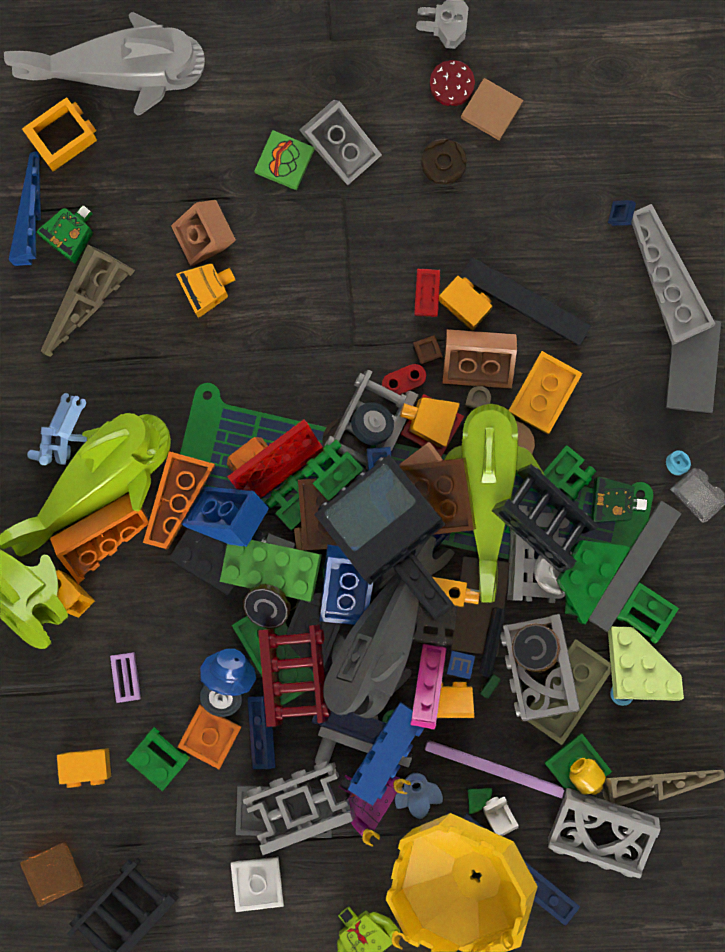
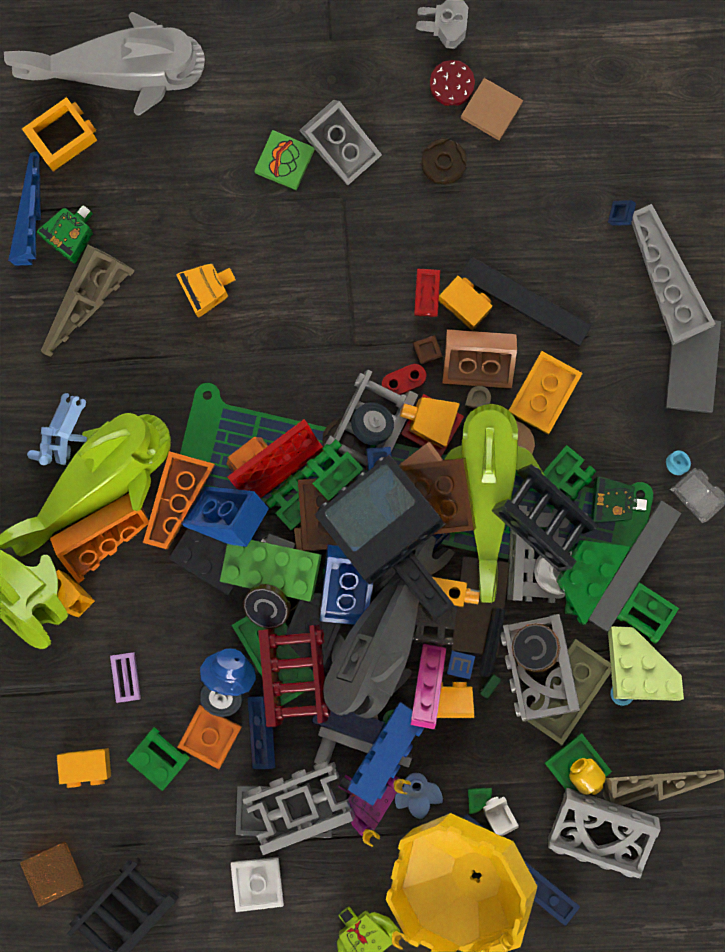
nougat slope [171,200,236,266] -> none
lavender tile [424,740,564,798] -> none

